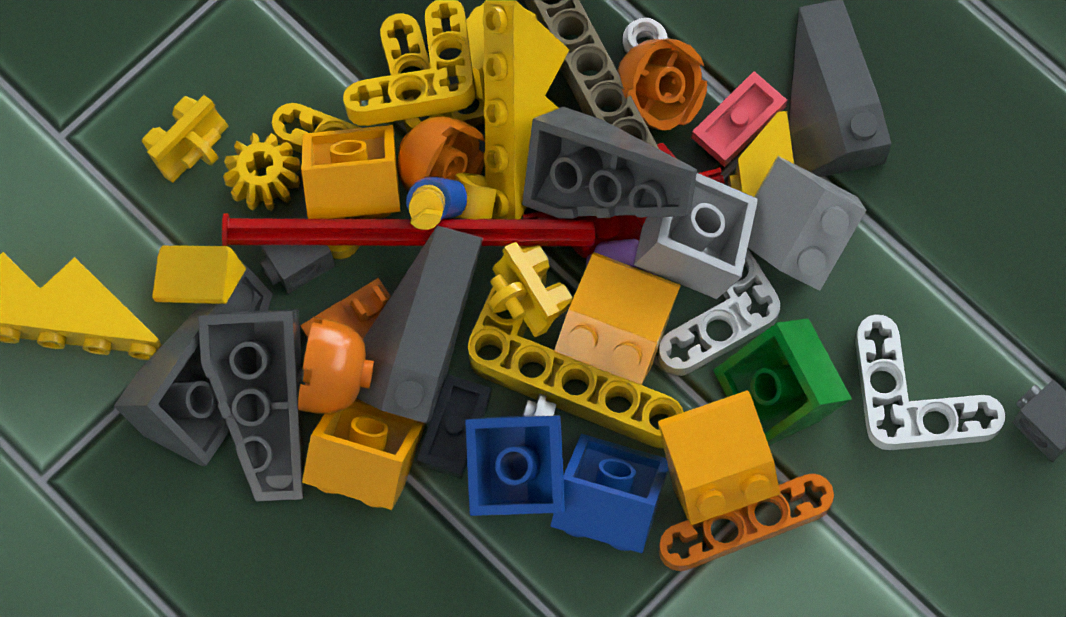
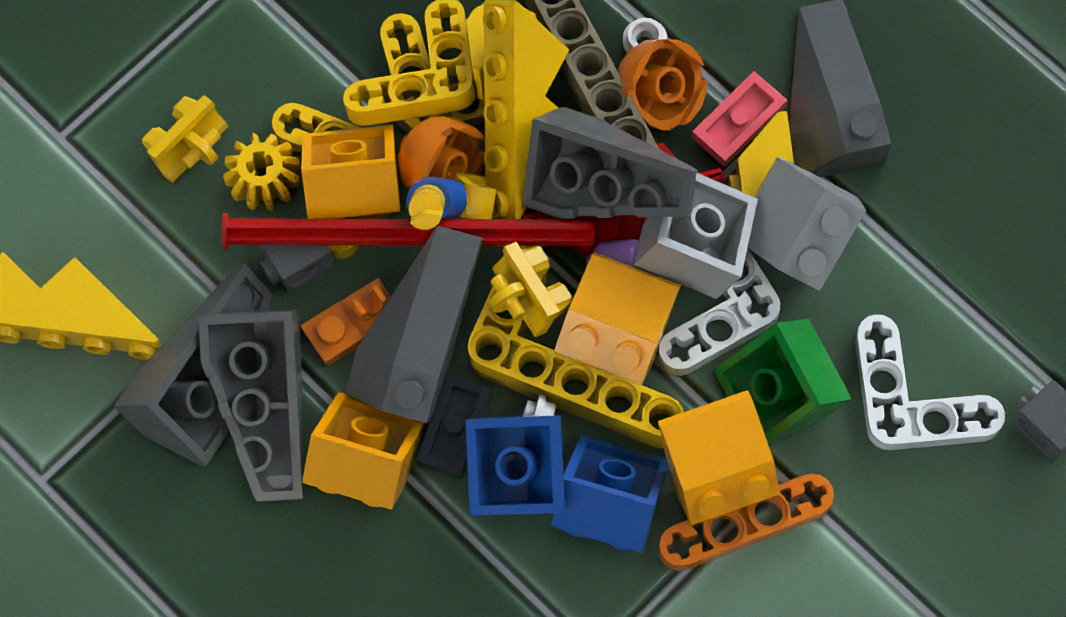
yellow slope [152,245,246,304] -> none
orange cylinder [298,317,374,414] -> none

